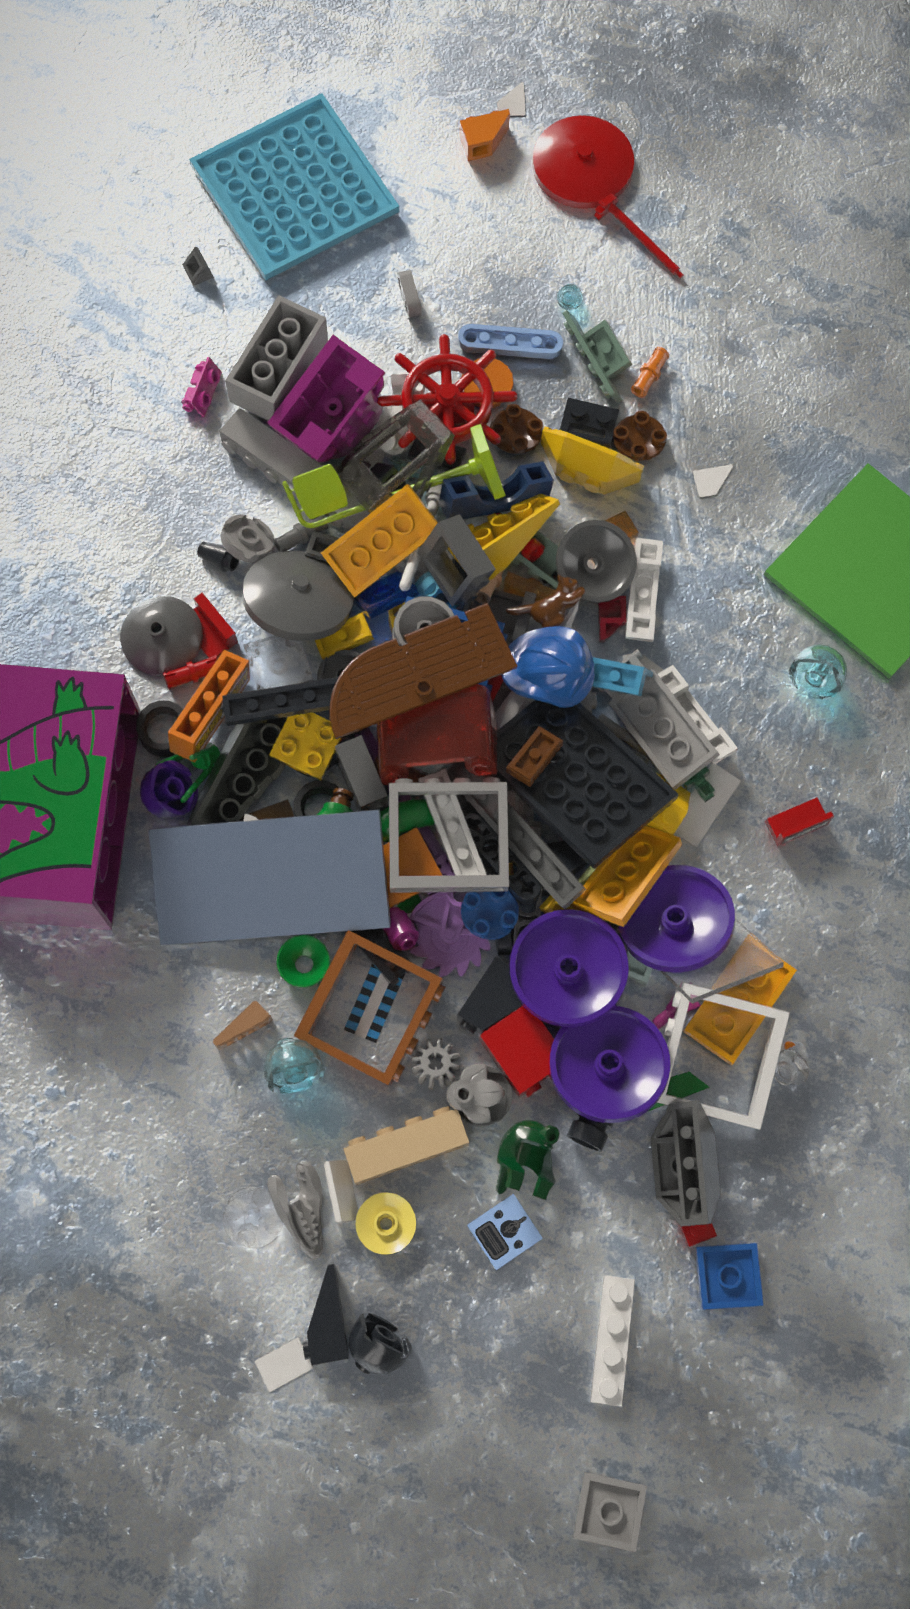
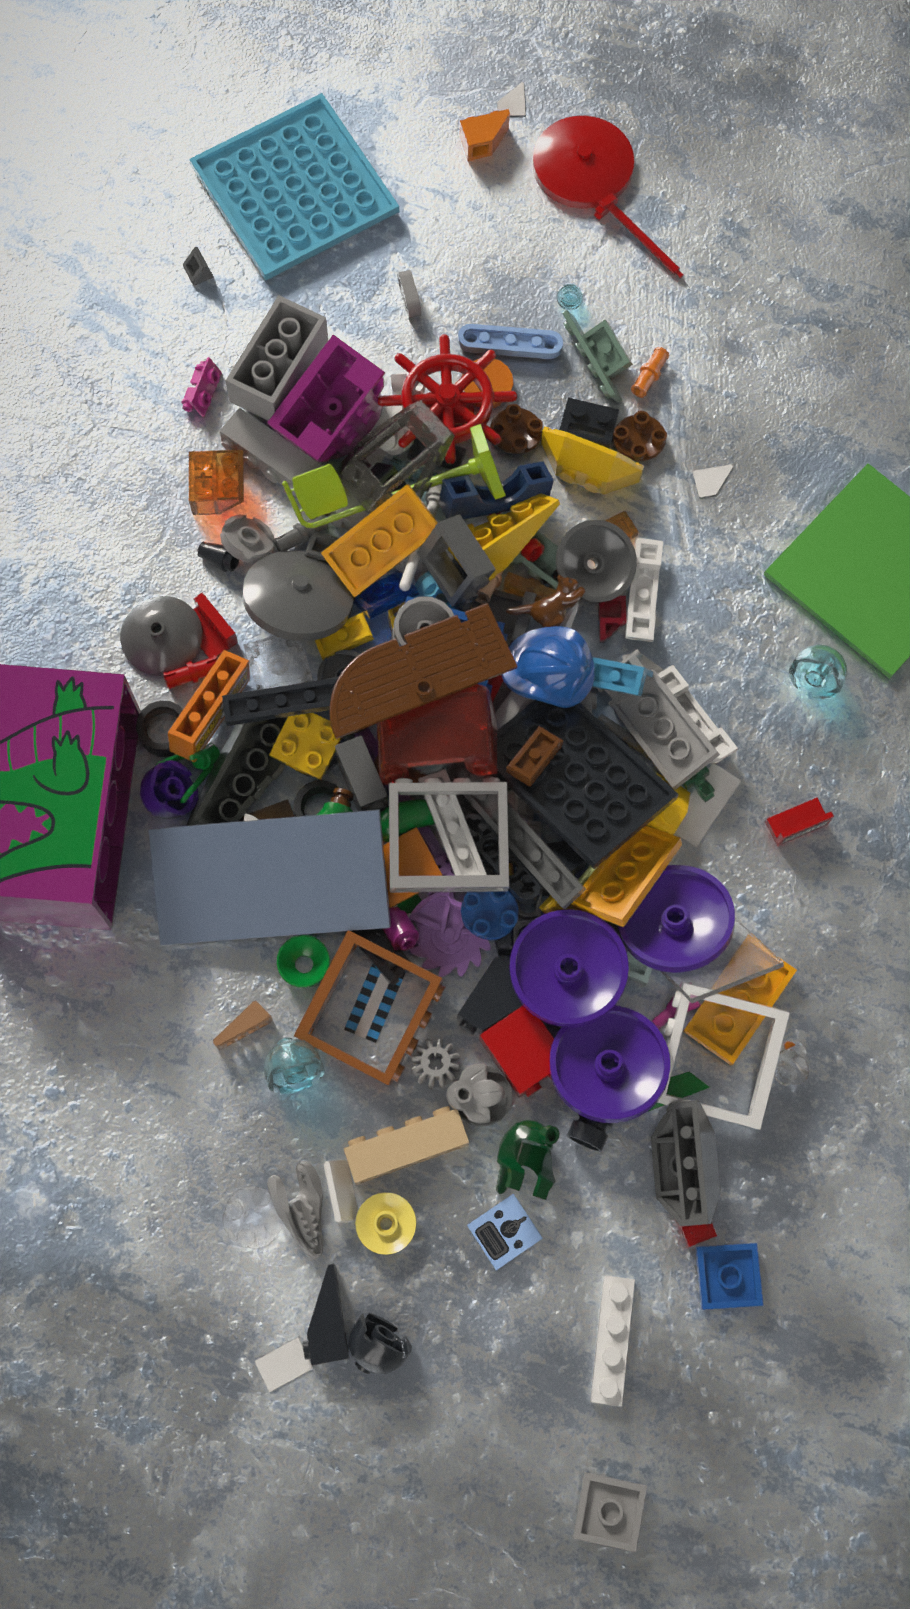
none -> clear orange slope [189,450,244,515]

